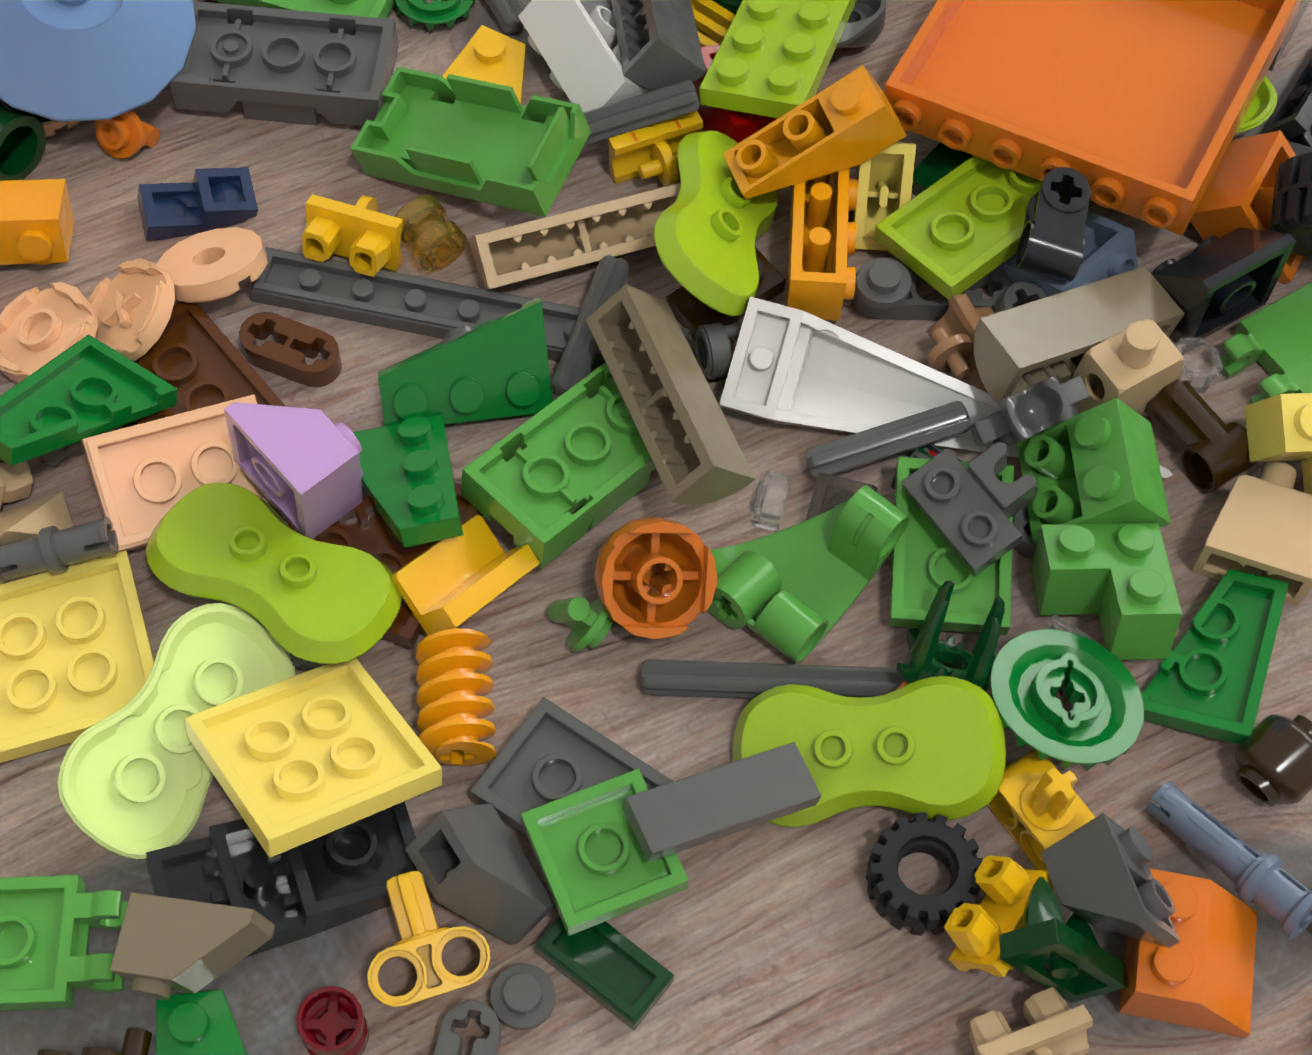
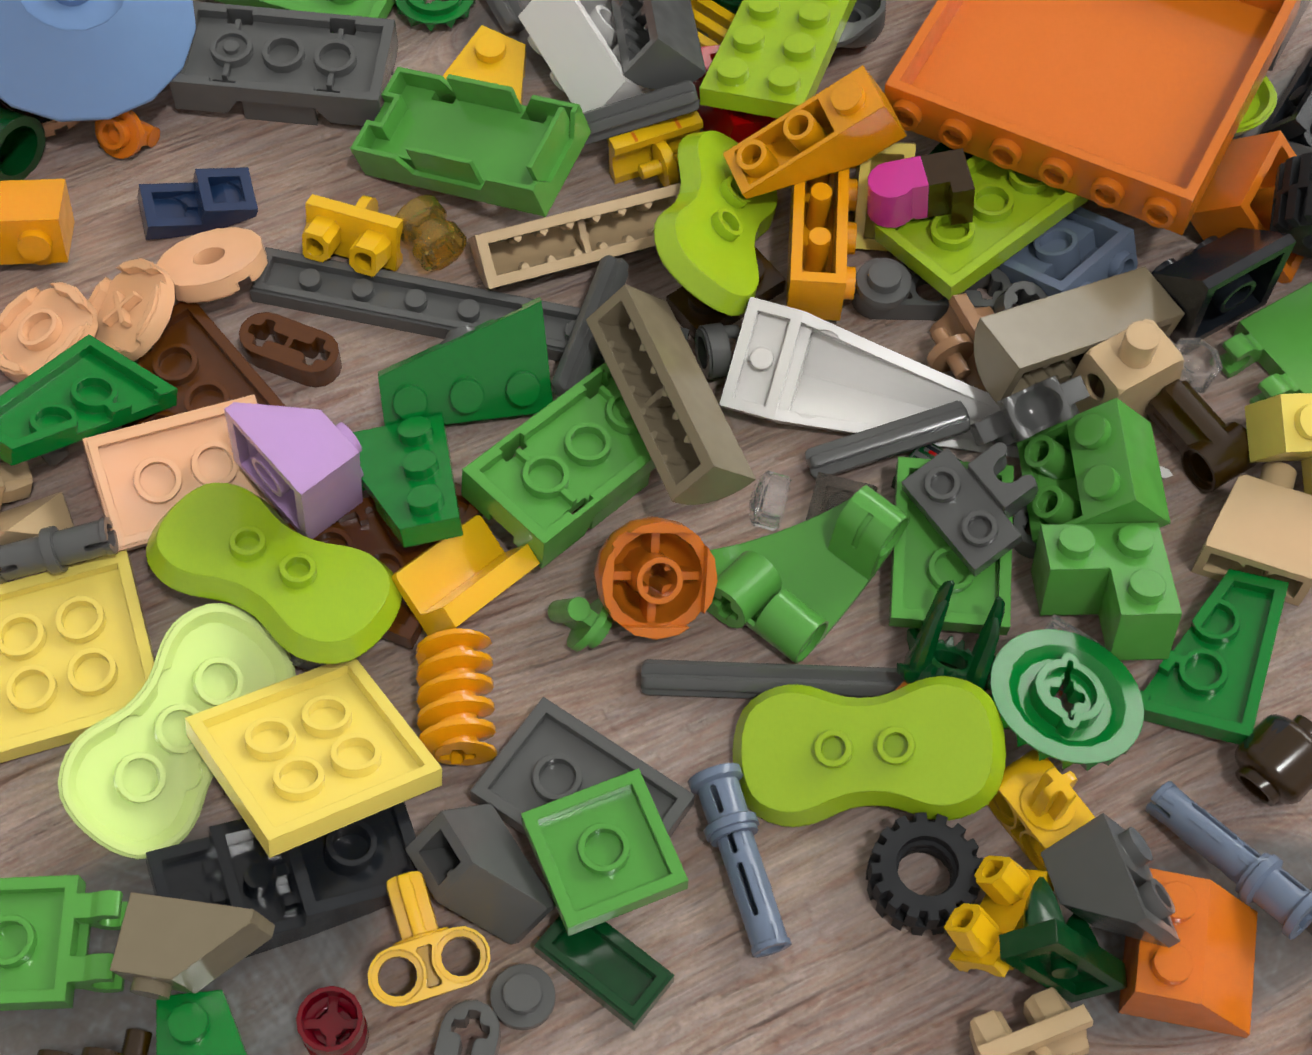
dark grey tile [622,742,821,863] -> none
black piece [1015,167,1091,282] -> none
none -> sand blue pin [688,763,792,958]
none -> leg [867,148,975,228]

